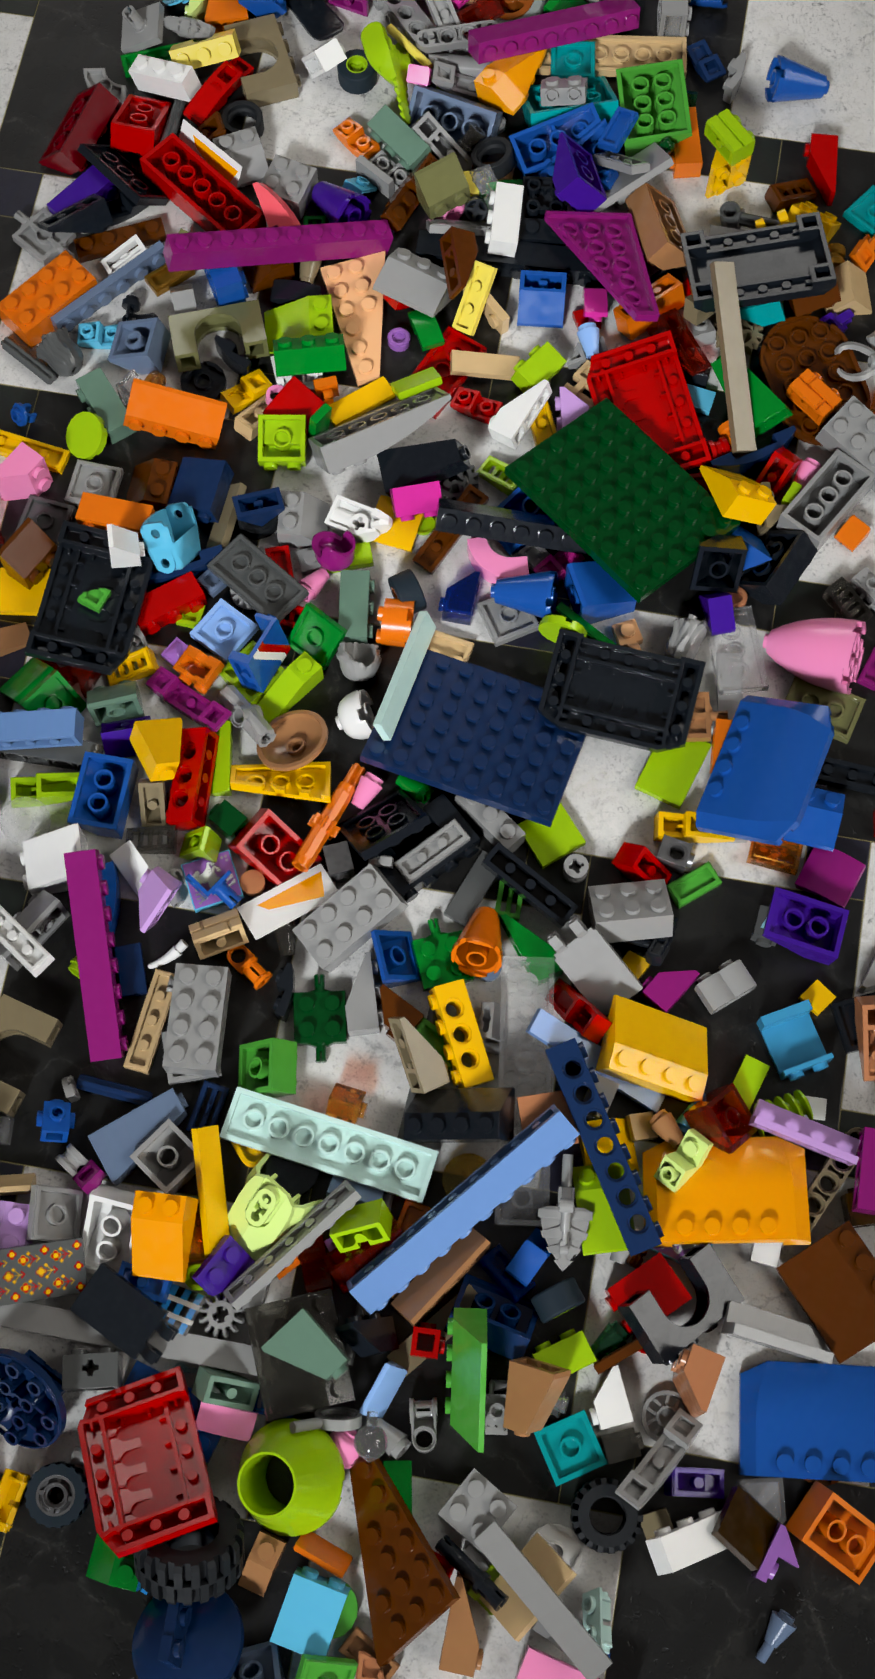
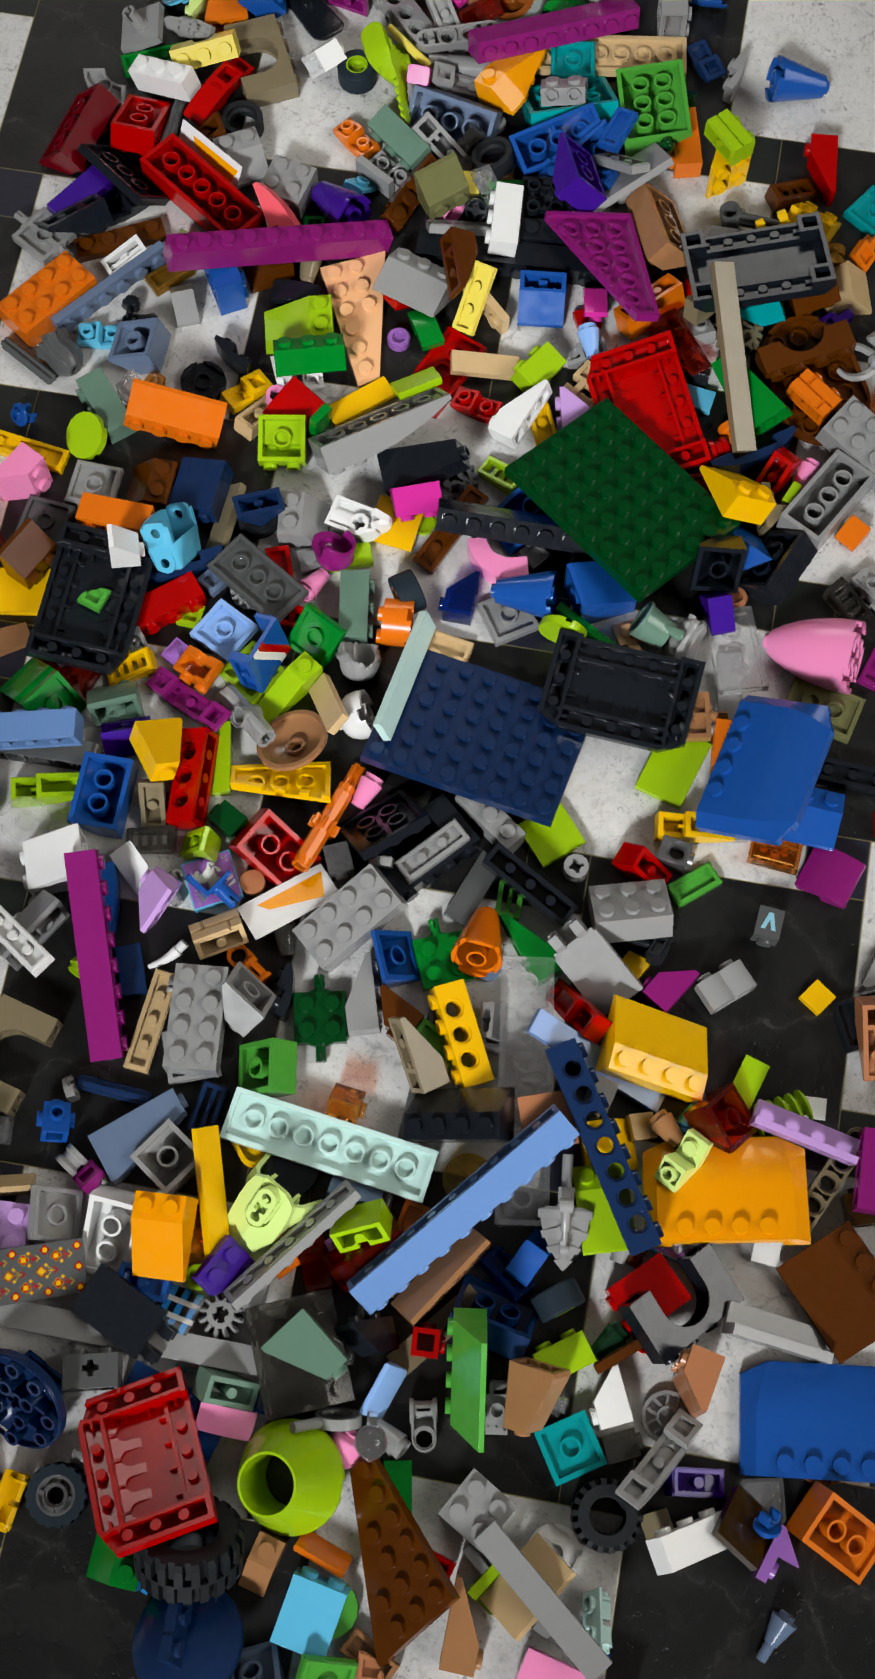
olive arch [168,300,270,372] -> none
orange tile [313,375,339,405] -> none
green cone [396,775,434,804] -> none
black pin [435,1535,509,1611] -> none
dark pink slope [533,551,587,582] -> none
dark azure panel [756,999,834,1081] -> none
dark purple slope [762,887,850,965] -> none
none -> light grey slope [222,961,277,1037]
none -> tan tile [308,673,349,735]
none -> sand green hat [628,601,685,650]
none -> blue plate [753,1506,782,1539]
none -> reddish brown arch [755,319,857,384]

